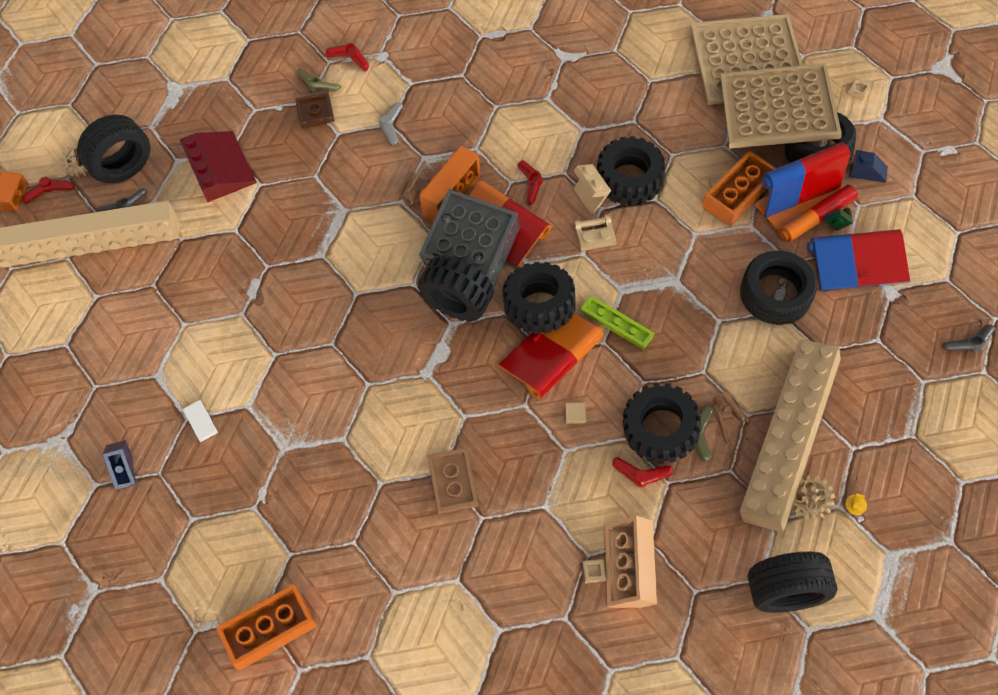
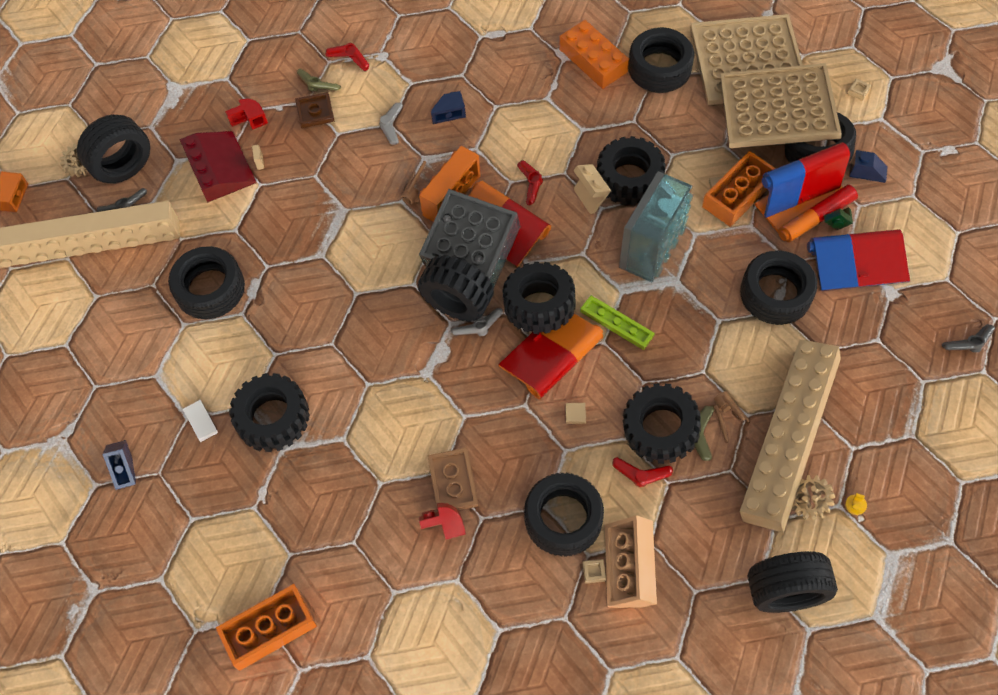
red piece [22,177,75,204] -> none
tan plate [574,214,617,251] -> none
none -> black tyre [168,246,245,319]
none -> red brick [225,99,268,130]
none -> black tyre [229,373,310,452]
none -> tan tile [252,145,264,170]
none -> red brick [419,503,466,540]
none -> dark blue slope [431,91,466,124]
none -> light grey piece [451,308,503,336]
none -> black tyre [524,473,604,557]
none -> orange brick [559,20,629,89]
none -> clear light blue piece [619,171,693,282]
none -> black tyre [628,27,694,93]

